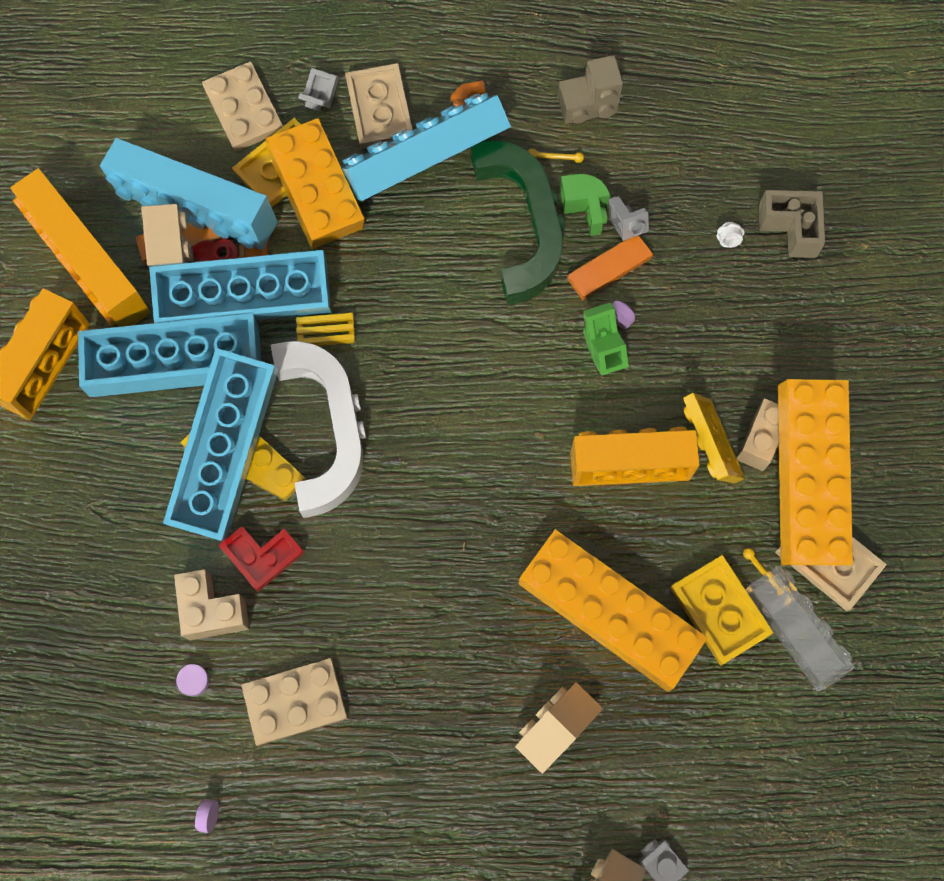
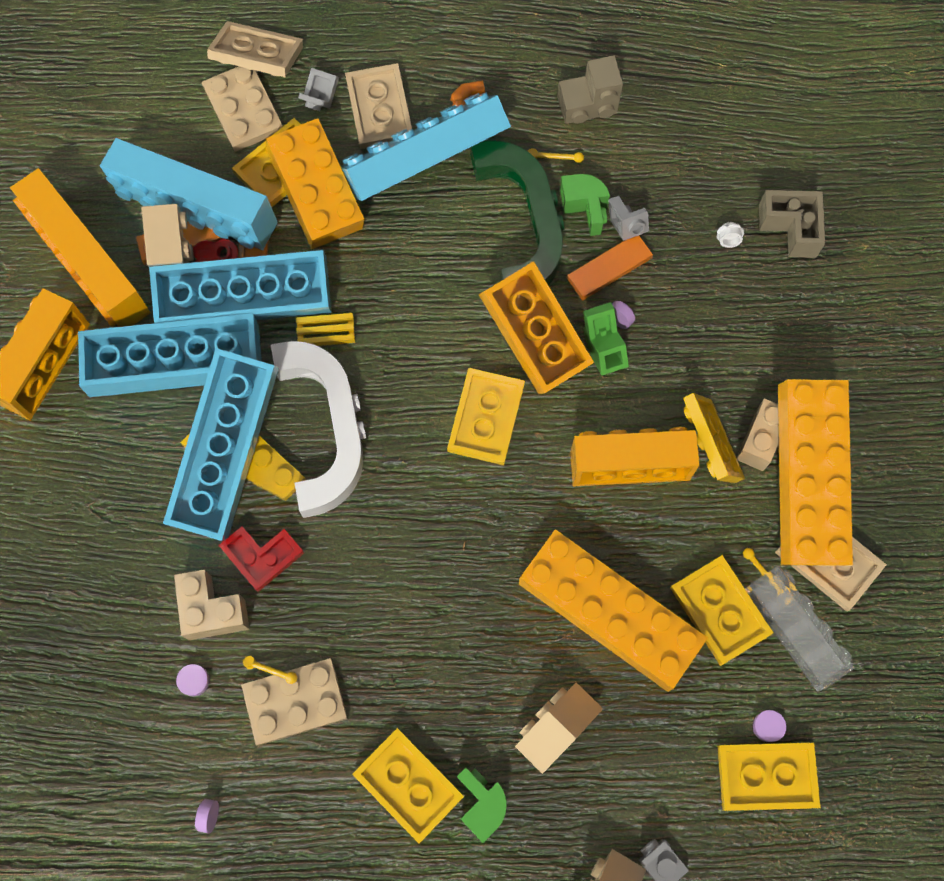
none -> tan plate [207,21,303,77]
none -> yellow hinge [243,656,298,684]
none -> yellow plate [352,728,464,844]
none -> yellow plate [447,368,525,465]
none -> bright green brick [457,768,507,843]
none -> light orange brick [479,261,594,394]
none -> yellow plate [717,743,821,811]
none -> lavender tile [753,710,786,743]

